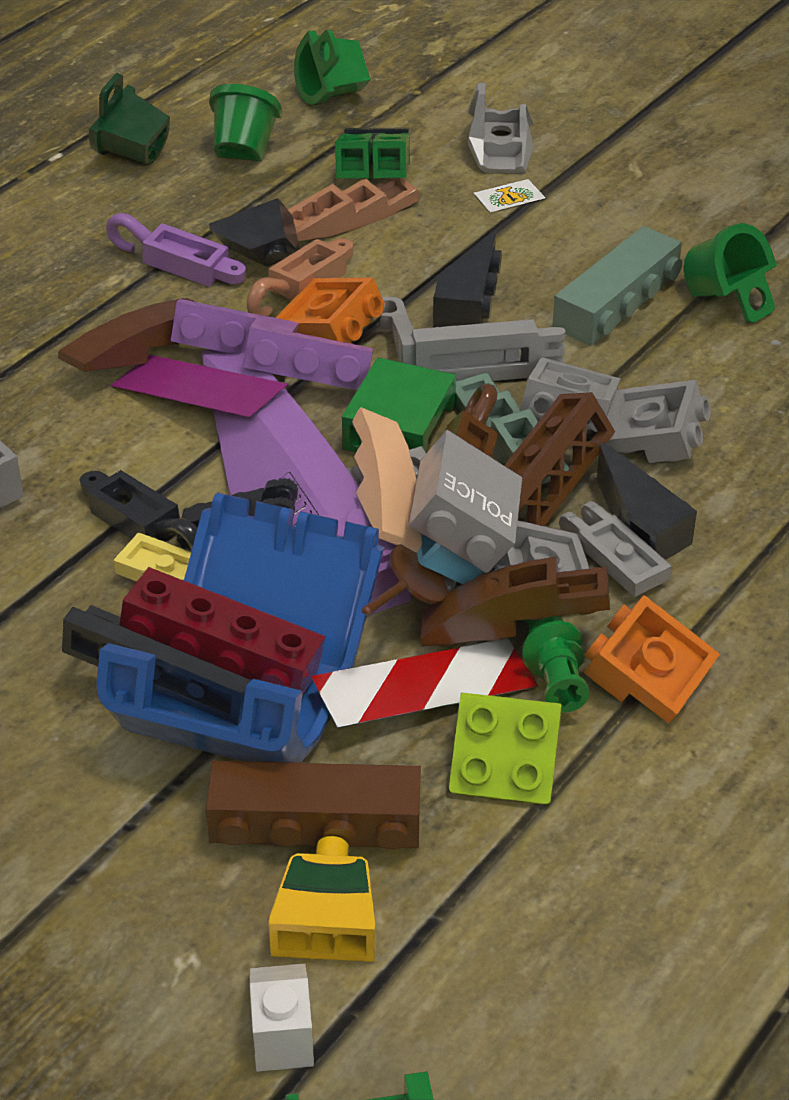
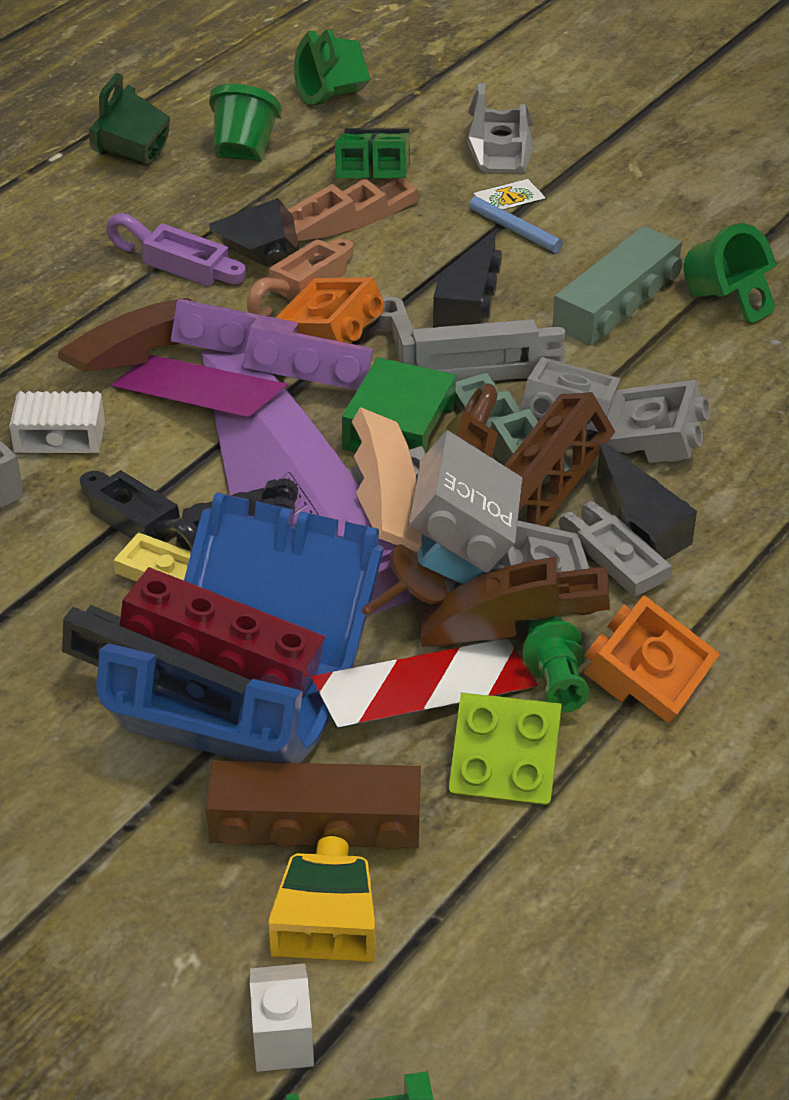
none -> white brick [9,391,105,453]
none -> medium blue bar [469,196,563,253]

